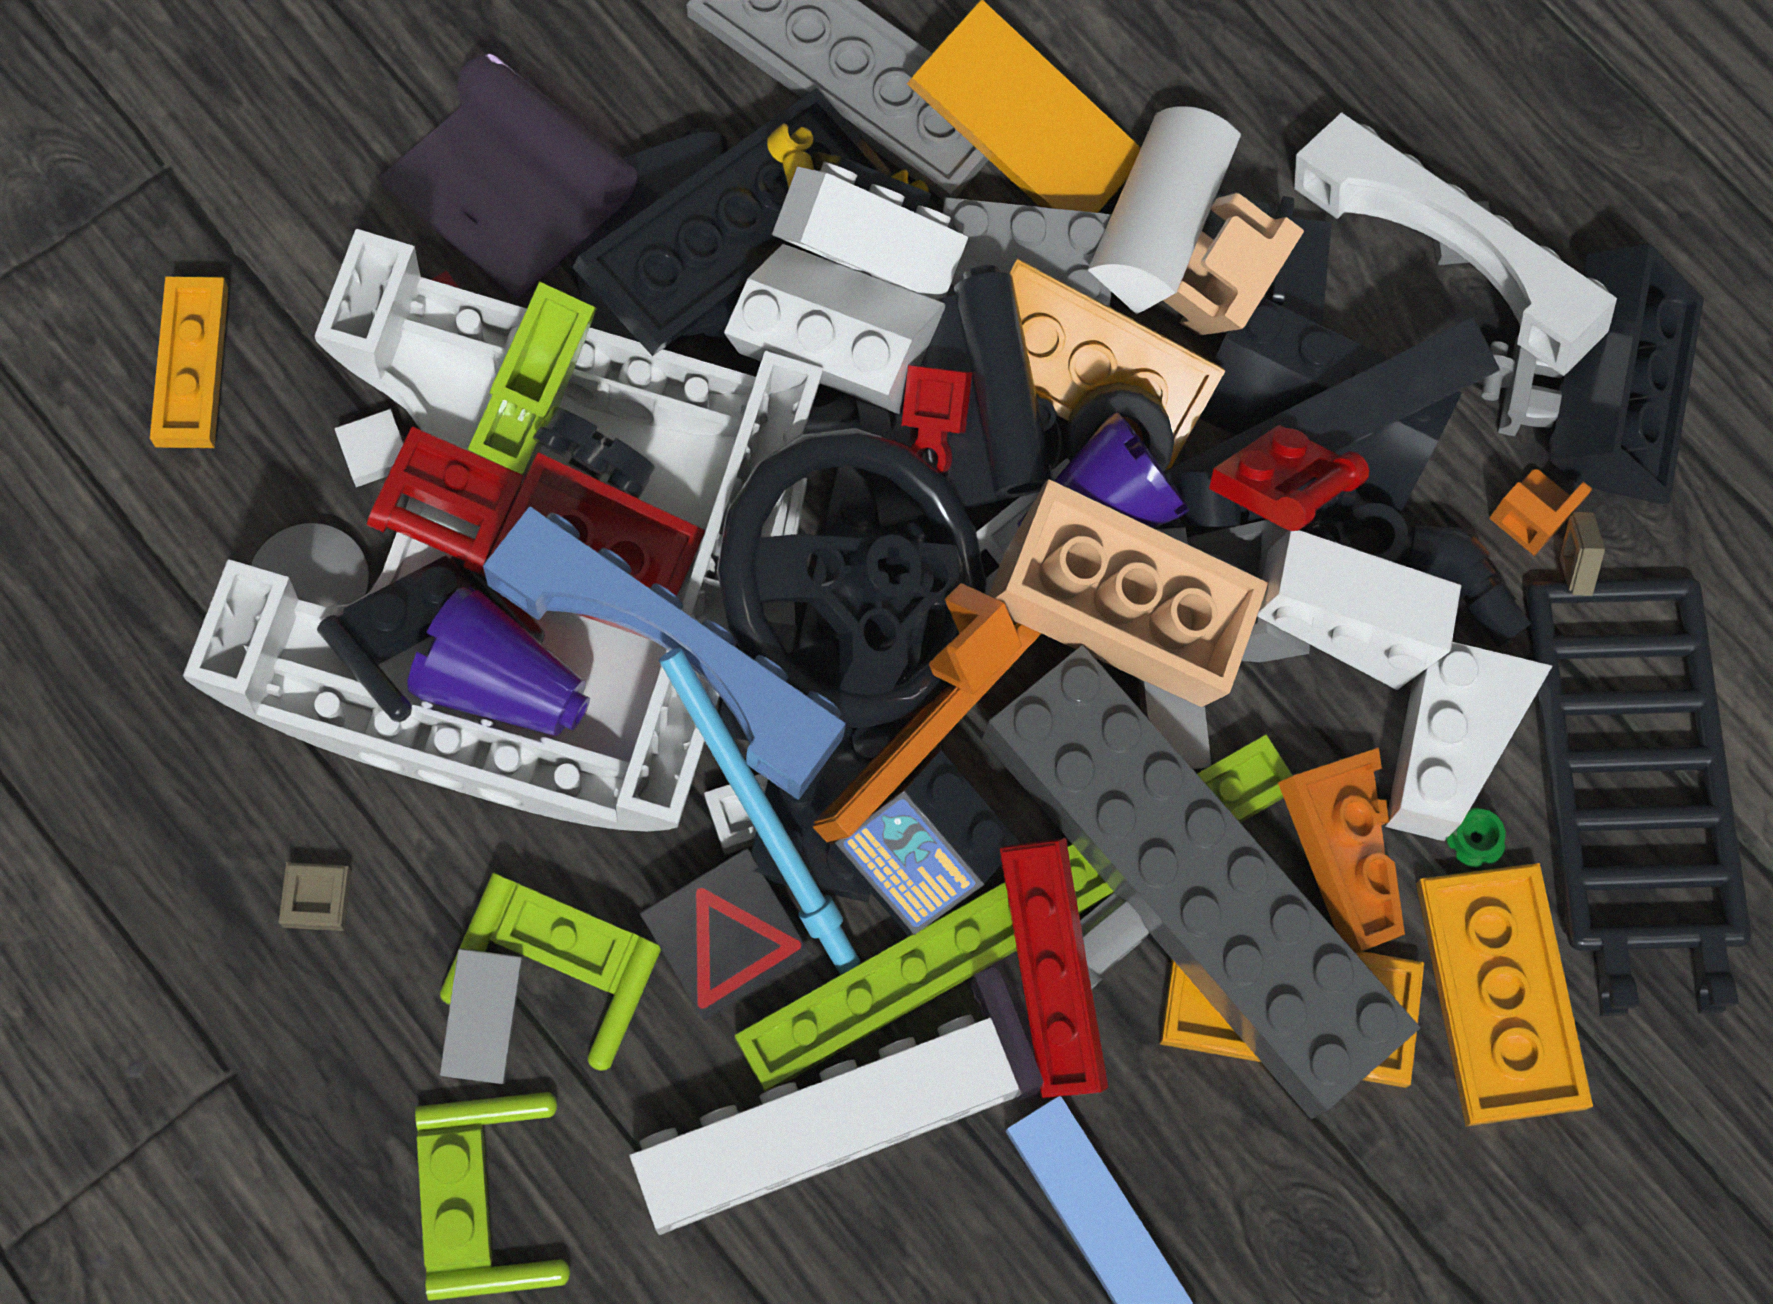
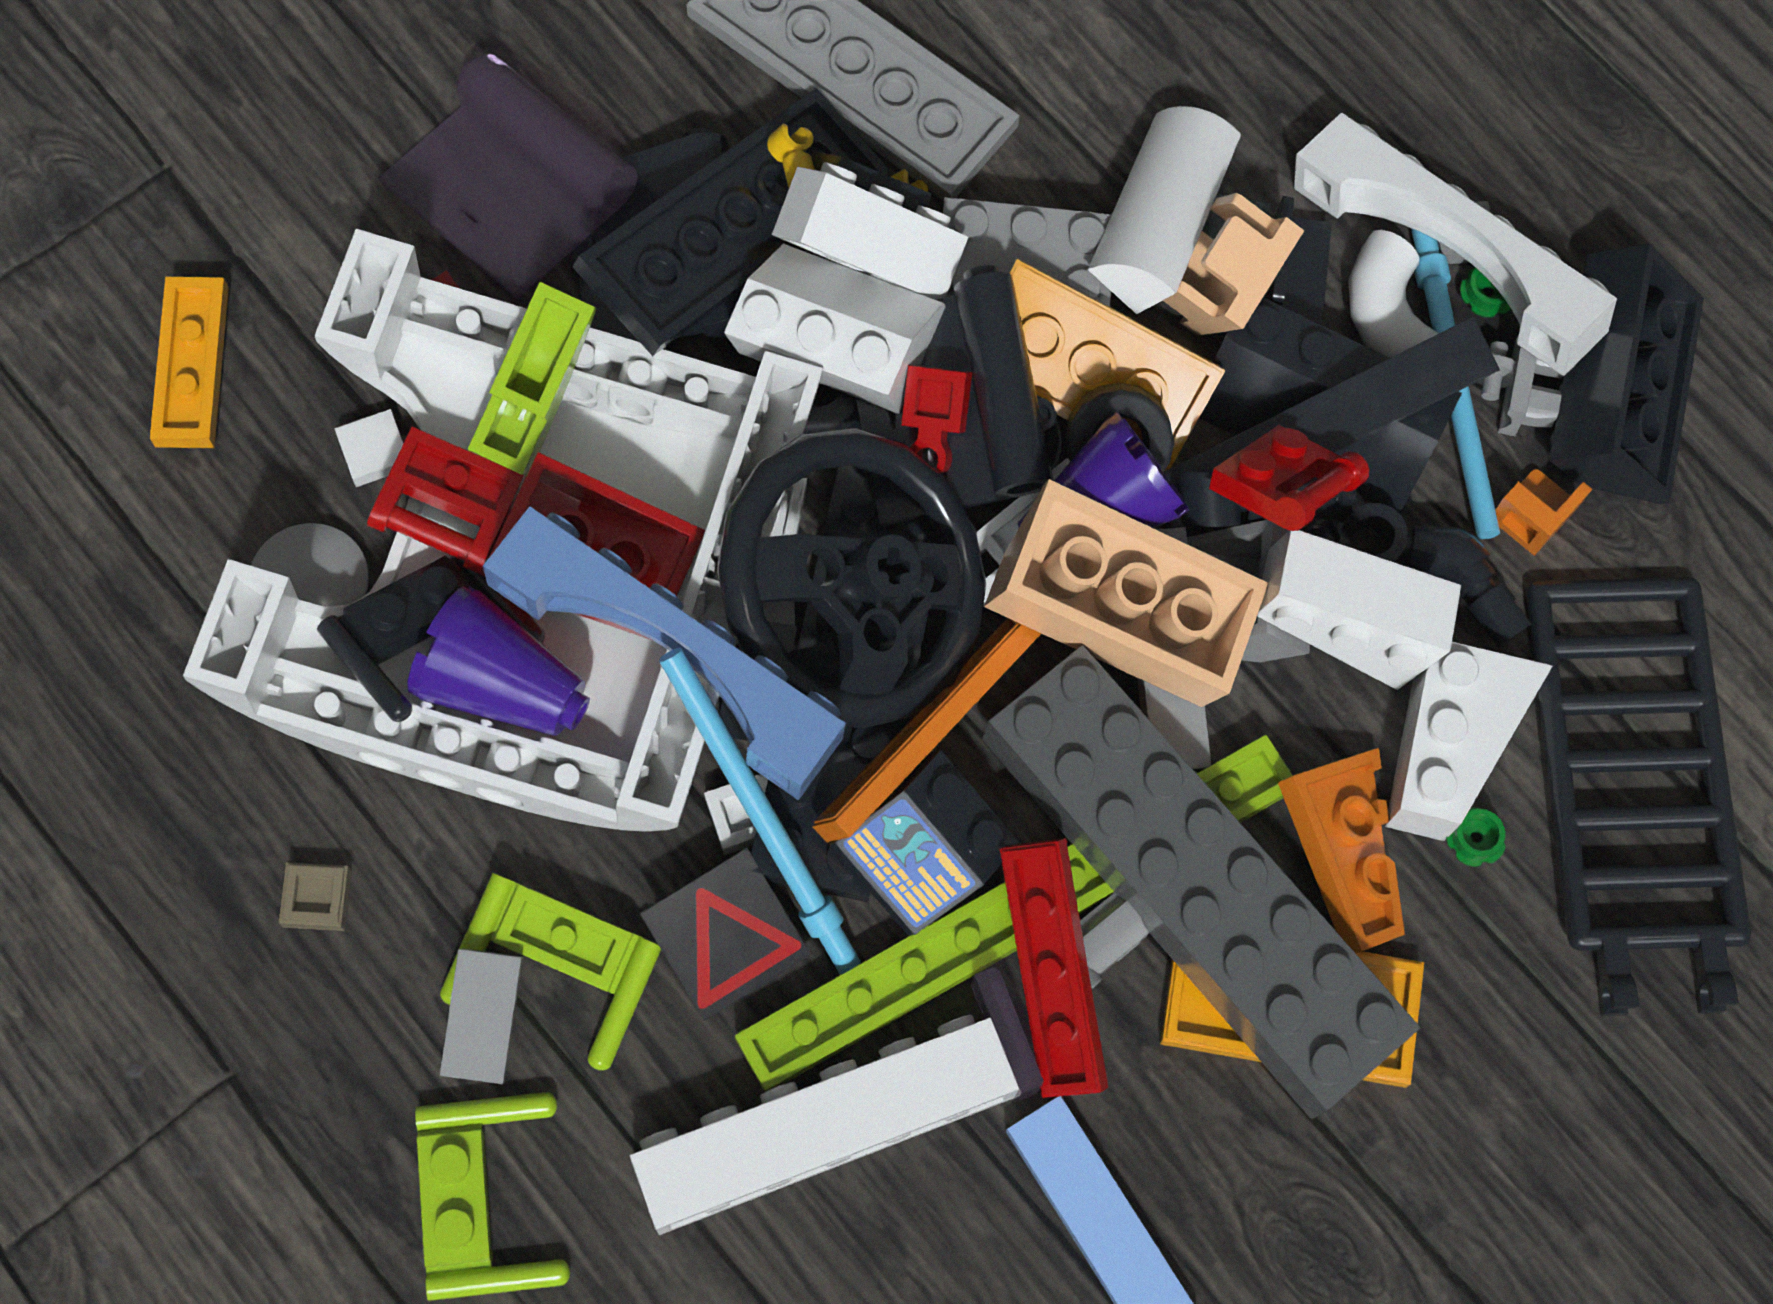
black plate [532,406,655,499] -> none
light orange tile [907,0,1141,213] -> none
orange panel [929,583,1022,694] -> none
light orange tile [1416,863,1593,1127] -> none
dark tan tile [1559,512,1605,596] -> none
none -> white cylinder [1349,230,1439,358]
none -> medium azure bar [1411,228,1500,539]
none -> green plate [1460,267,1511,318]

